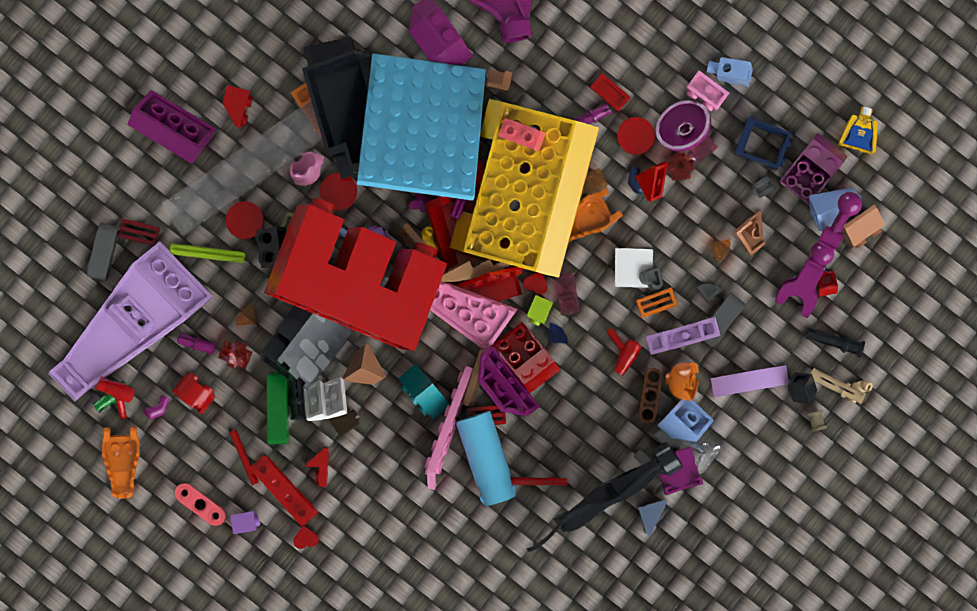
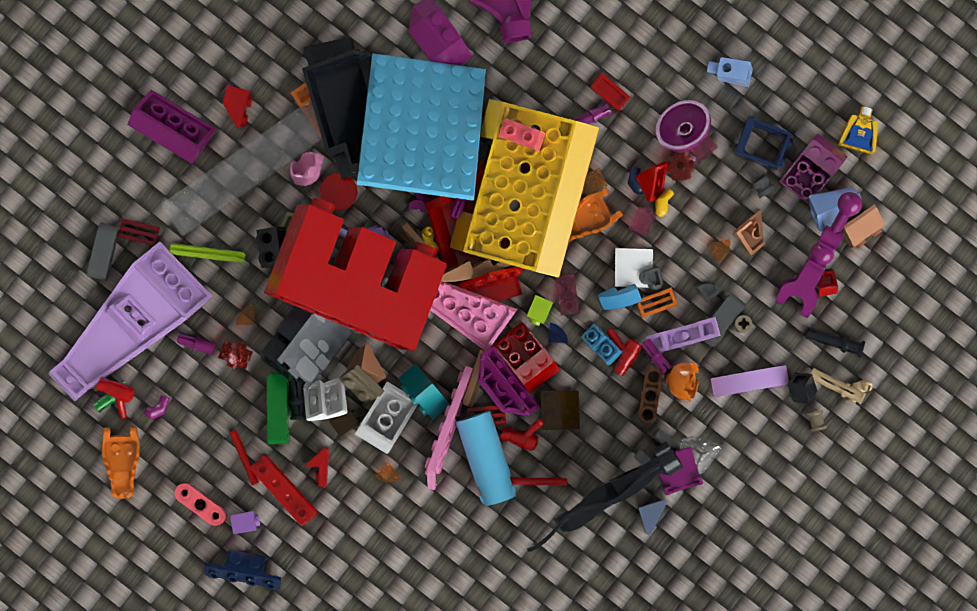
red cylinder [172,372,216,414] -> none
red tile [226,201,264,240] -> none
red tile [294,525,319,549] -> none
nougat panel [486,70,513,93] -> none
red tile [523,272,548,295] -> none
red tile [617,117,655,155] -> none
light blue slope [657,399,714,442] -> none
bright pink bracket [685,71,729,112] -> none
none -> dark blue bracket [204,550,281,589]
none -> dark tan plate [339,365,384,405]
none -> white slope [355,381,419,454]
none -> clear orange tile [375,463,401,483]
none -> red piece [500,419,544,451]
none -> dark brown slope [540,391,580,430]
none -> dark azure slope [581,323,622,366]
none -> dark azure slope [598,284,642,310]
none -> clear pink brick [629,206,656,237]
none -> magenta axle [641,339,673,375]
none -> yellow arm [655,188,674,217]
none -> dark tan bush [733,315,752,333]

